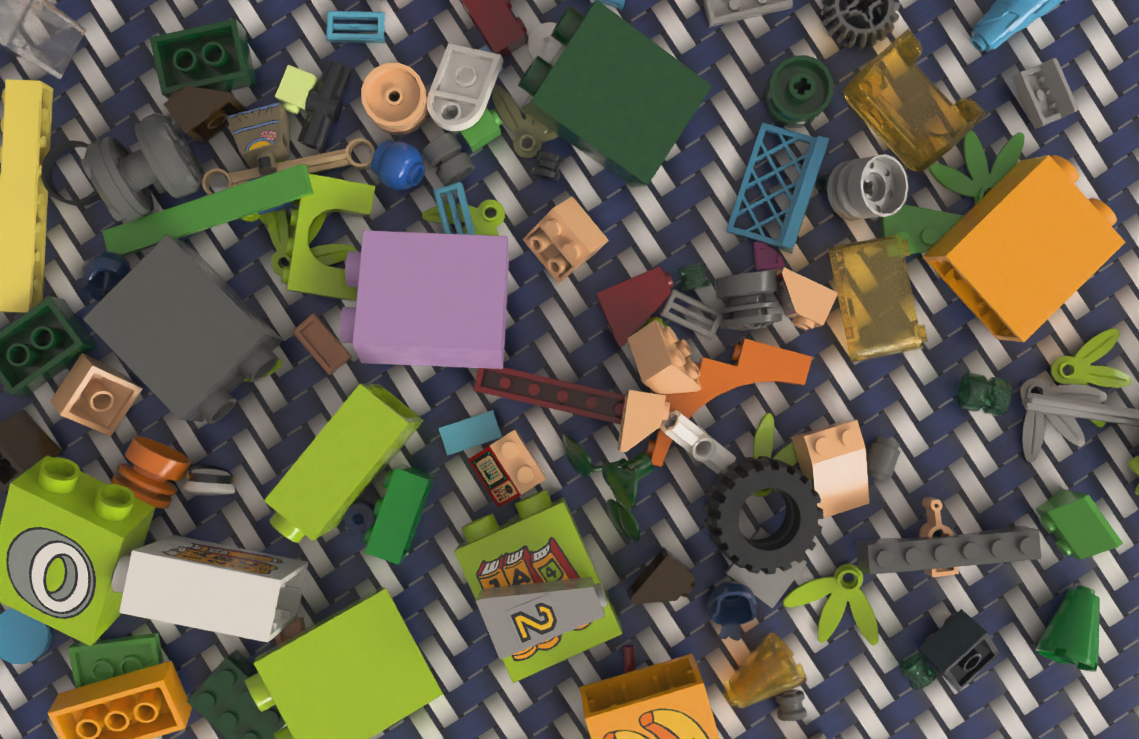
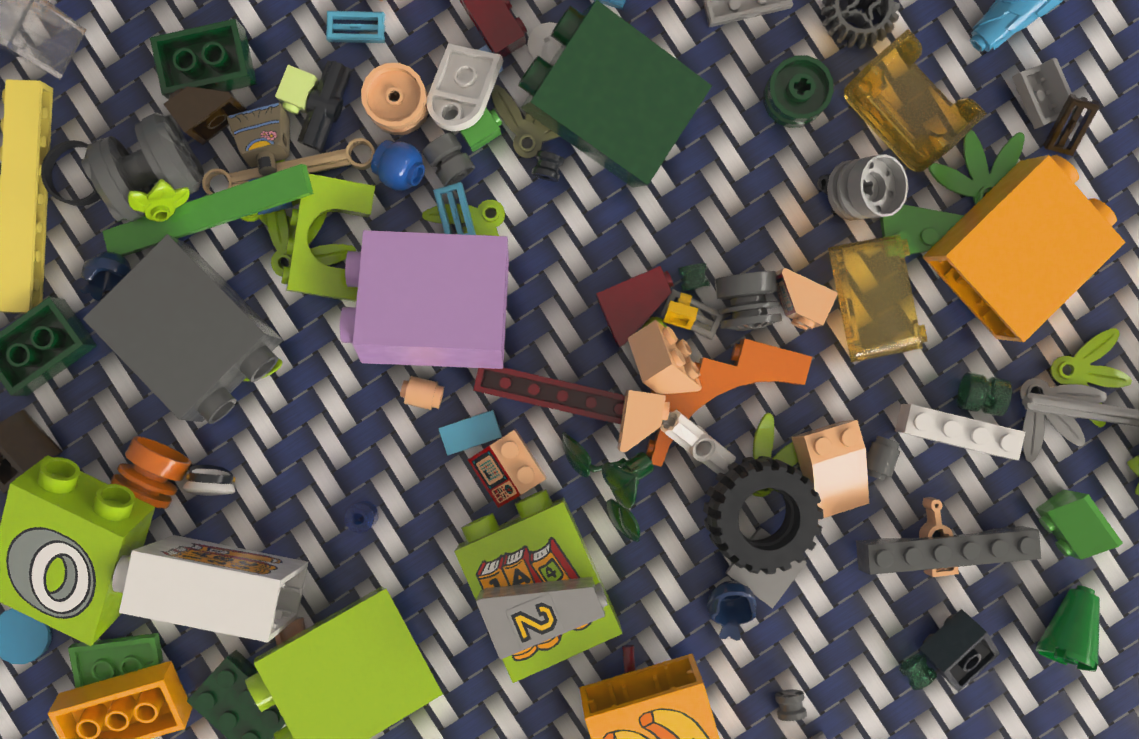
light nougat slope [50,353,143,436] -> none
lime brick [264,383,424,543] -> none
nougat tile [292,313,352,375] -> none
green brick [363,464,435,565] -> none
light nougat slope [523,196,609,283] -> none
dark brown slope [627,547,696,604] -> none
clear yellow cone [724,632,807,709] -> none
dark azure fence [726,123,829,254] -> none
magenta tile [752,242,785,272] -> none
lime plant [782,563,879,645] -> none
none -> lime plate [128,179,190,222]
none -> light nougat brick [400,376,444,410]
none -> yellow tile [663,292,698,330]
none -> white brick [895,404,1026,460]
none -> dark brown tile [1044,94,1100,156]

